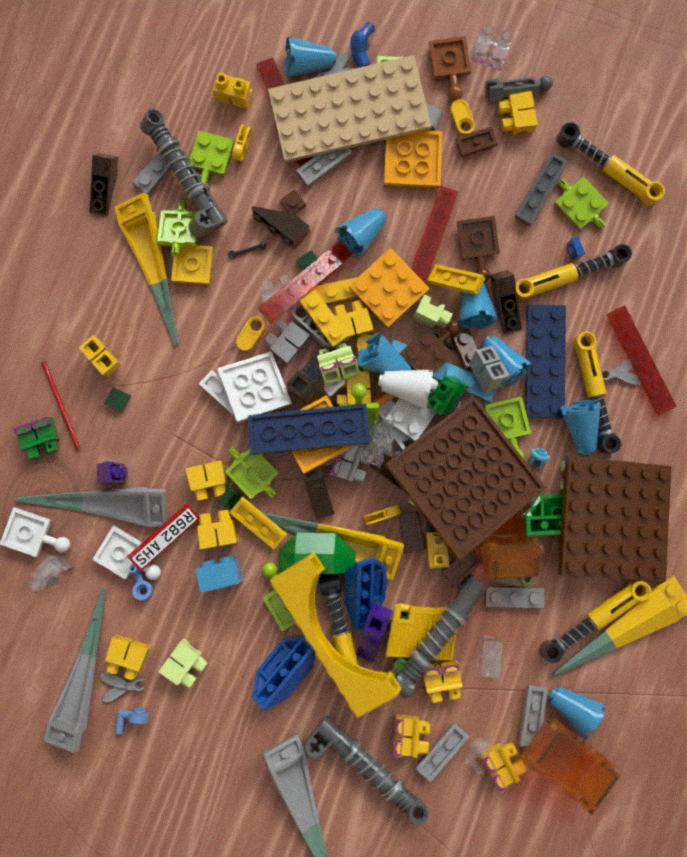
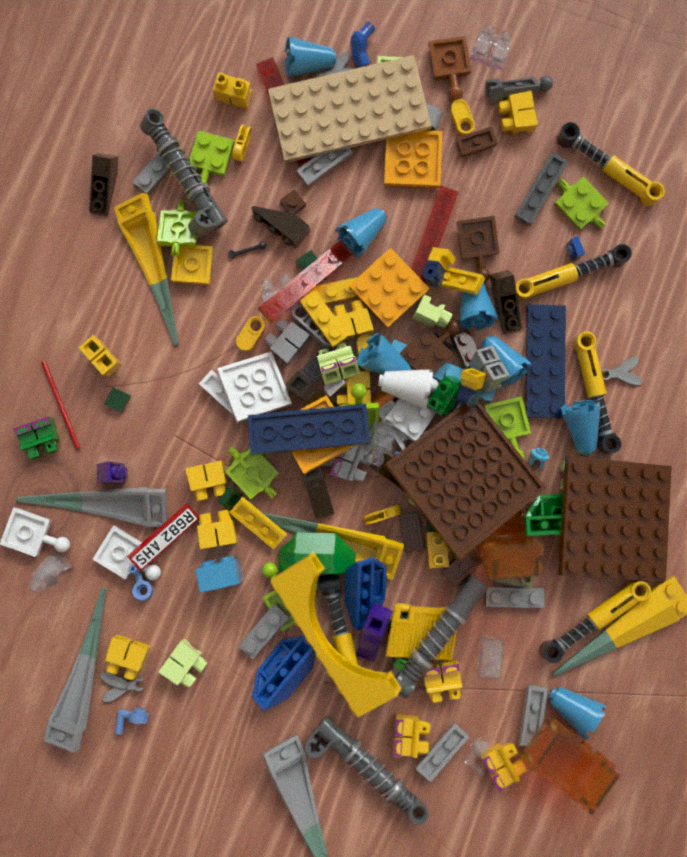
clear red plate [606,306,677,416] -> none
none -> light grey plate [238,602,291,659]
none -> leg [422,247,456,287]
none -> leg [457,368,487,408]

